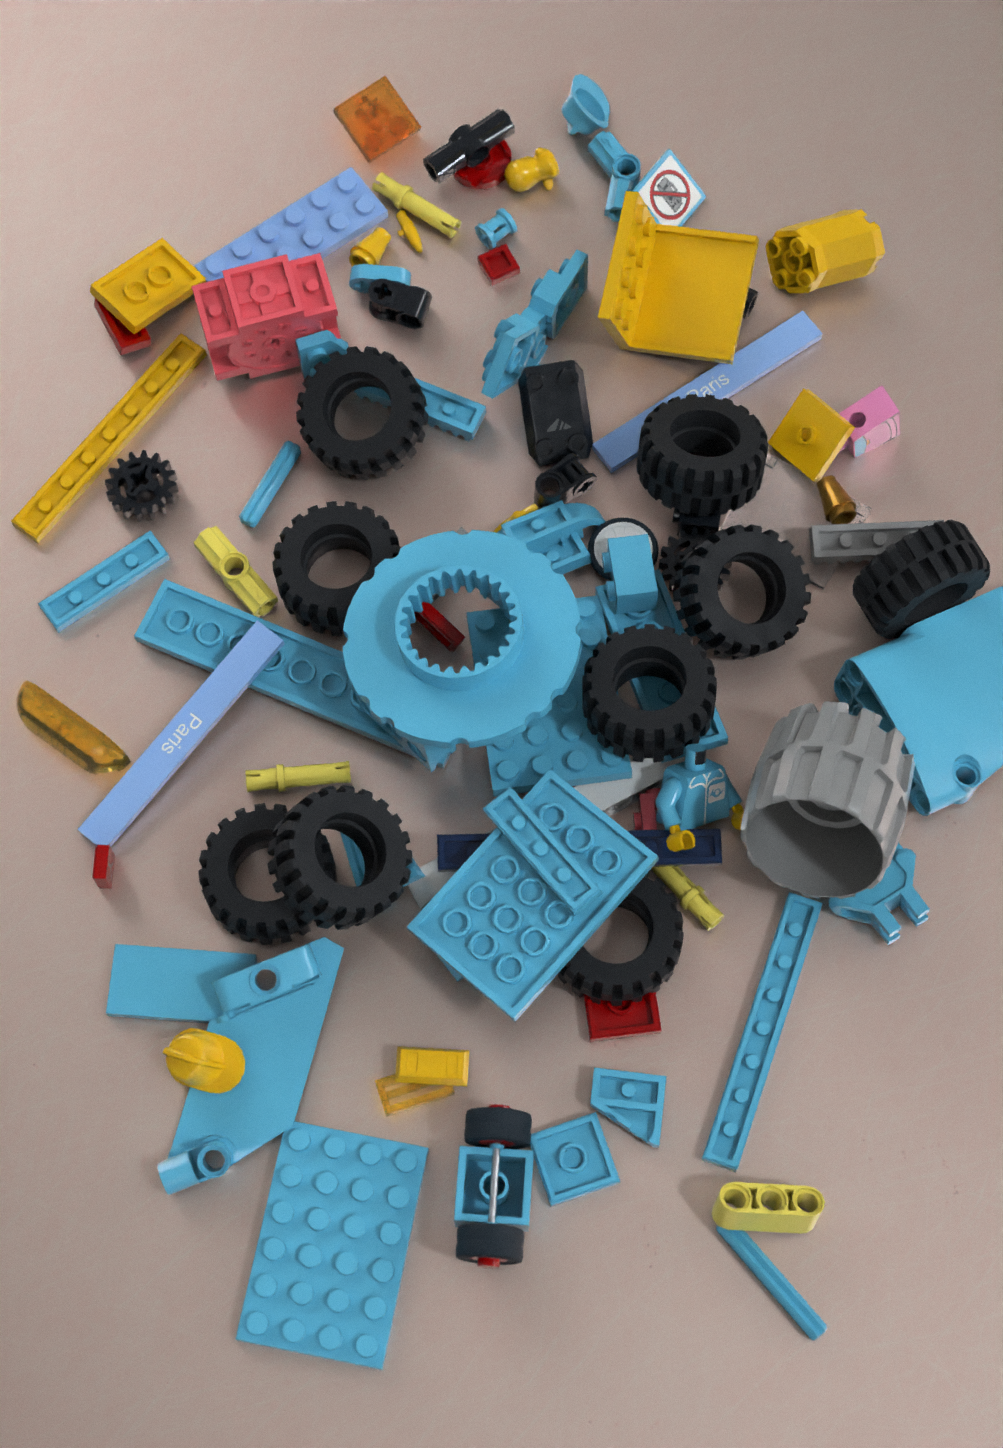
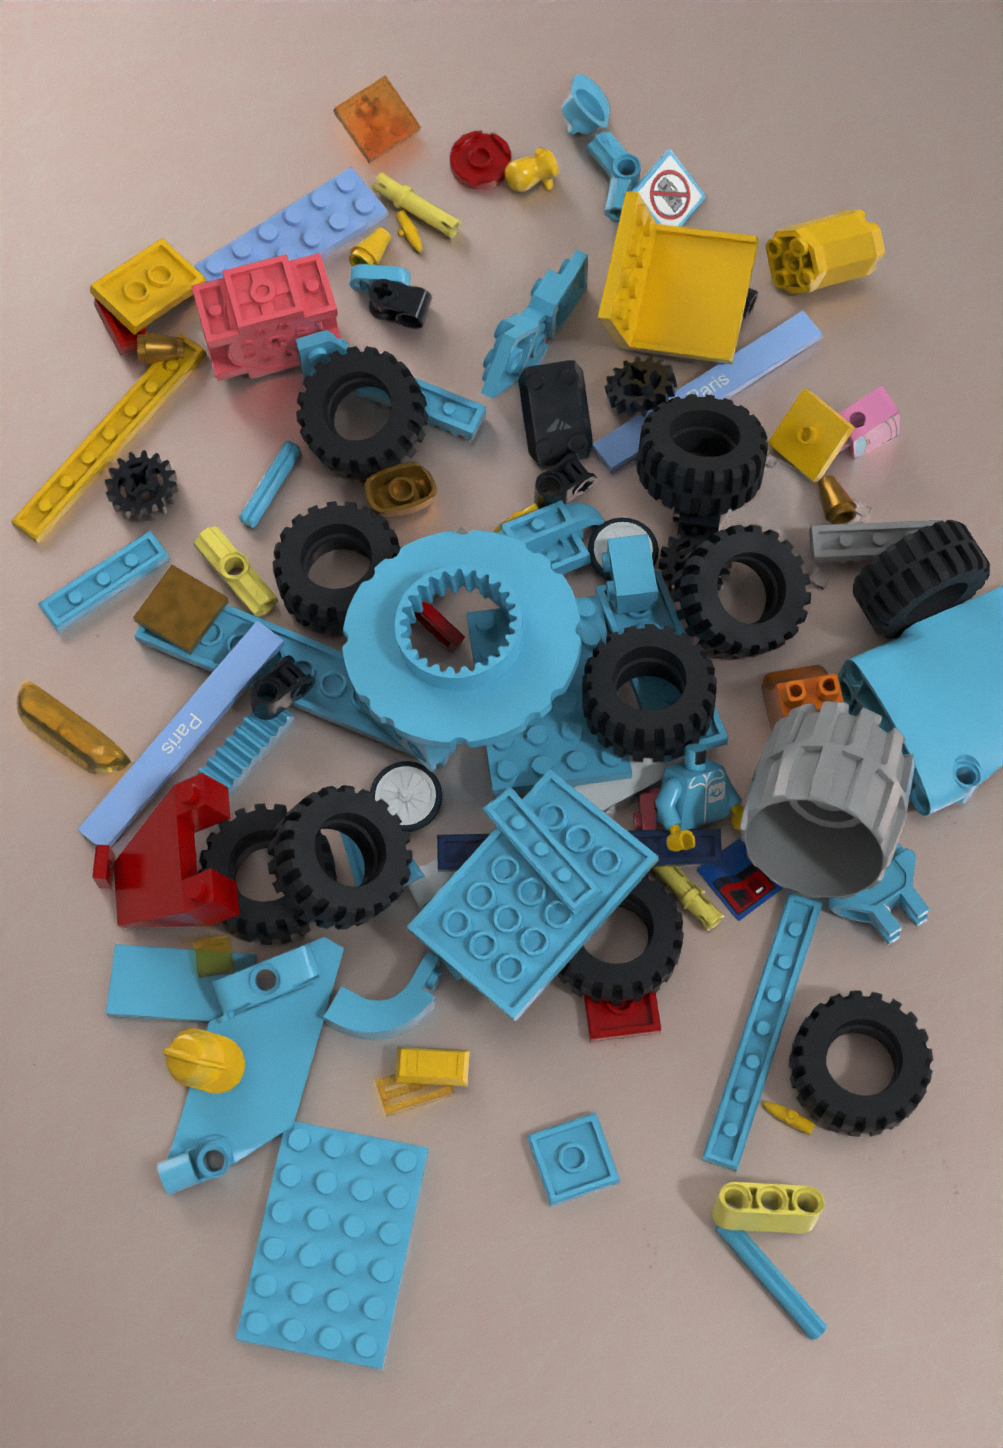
light yellow pin [245,761,351,792] -> none
black piece [423,109,515,183] -> none
brick [454,1104,534,1269] -> none
medium azure bush [475,208,517,250] -> none
red tile [477,243,520,286] -> none
medium azure wing [590,1067,667,1148] -> none
none -> red wedge [114,773,240,928]
none -> pearl gold tile [133,565,229,655]
none -> pearl gold cone [137,331,184,364]
none -> clear yellow tile [194,935,235,978]
none -> medium azure gear [197,696,295,796]
none -> black piece [251,655,315,720]
none -> medium azure arch [324,952,443,1040]
none -> pearl gold piece [364,462,437,517]
none -> white wheel [370,761,442,832]
none -> black gear [604,356,677,417]
none -> sticker [697,837,783,921]
none -> orange hips [761,665,844,731]
none -> yellow helmet [762,1101,816,1135]
none -> black tyre [789,990,933,1137]

